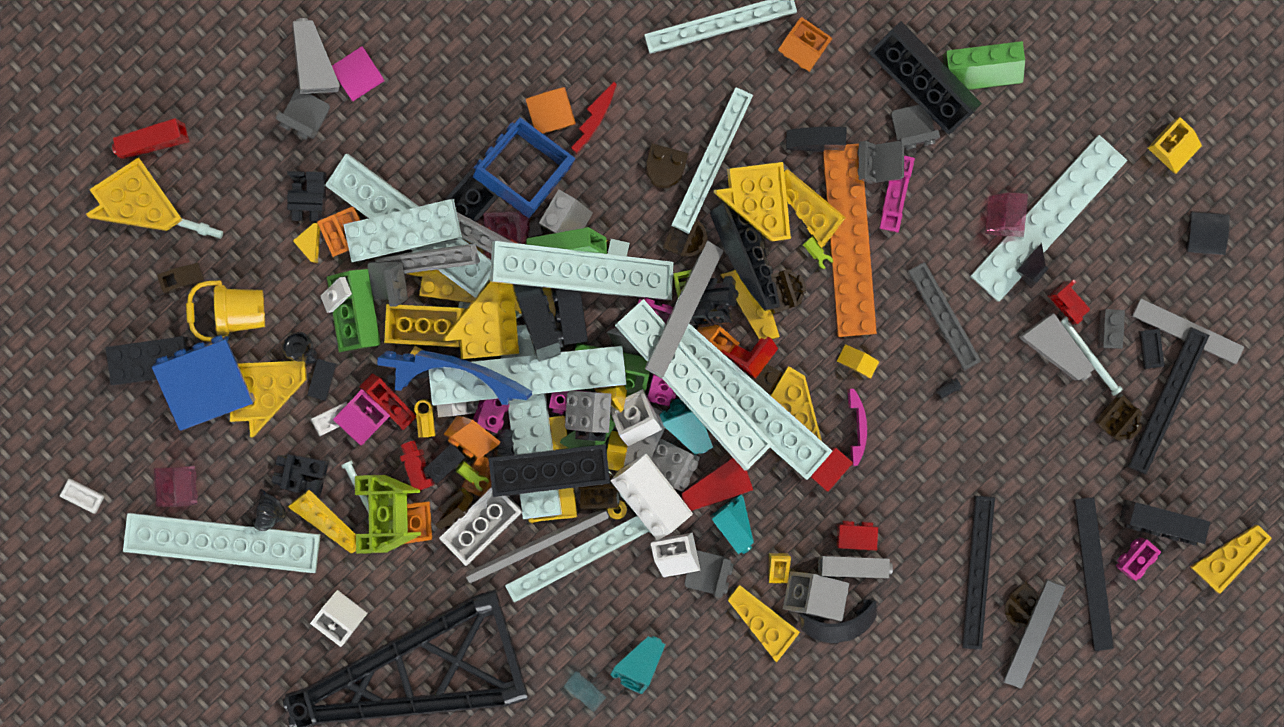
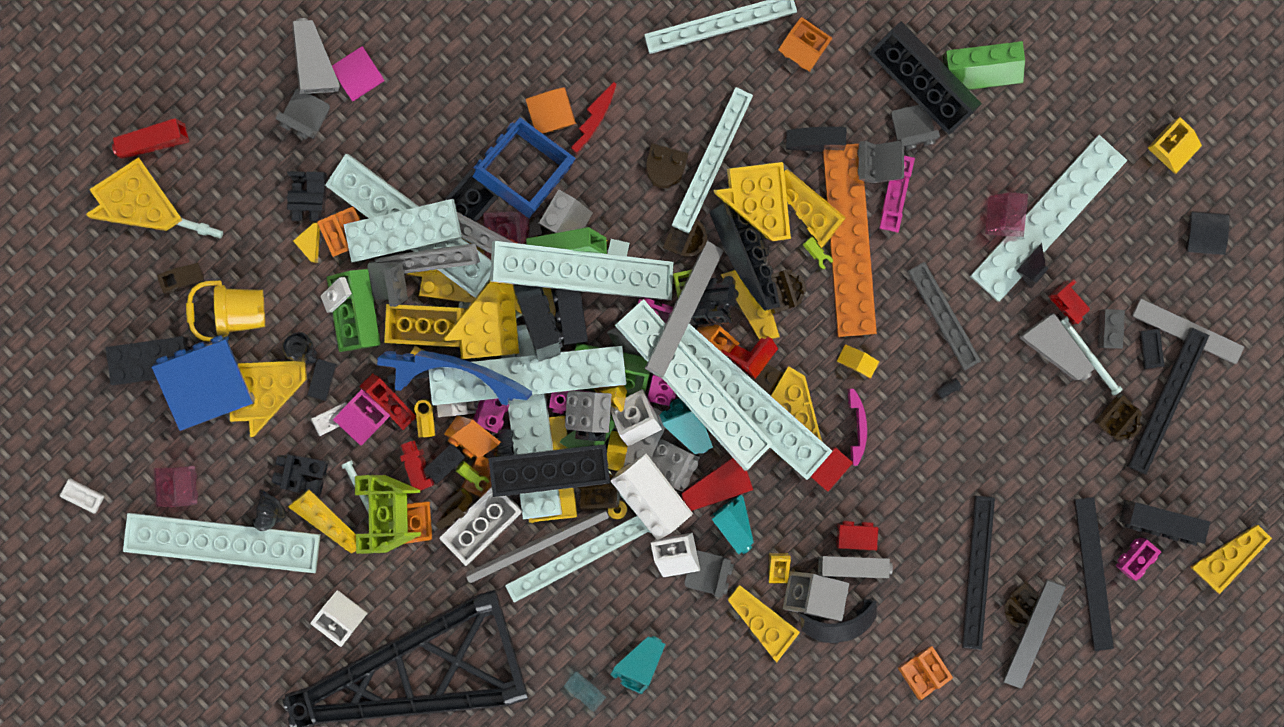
none -> orange slope [898,646,953,700]

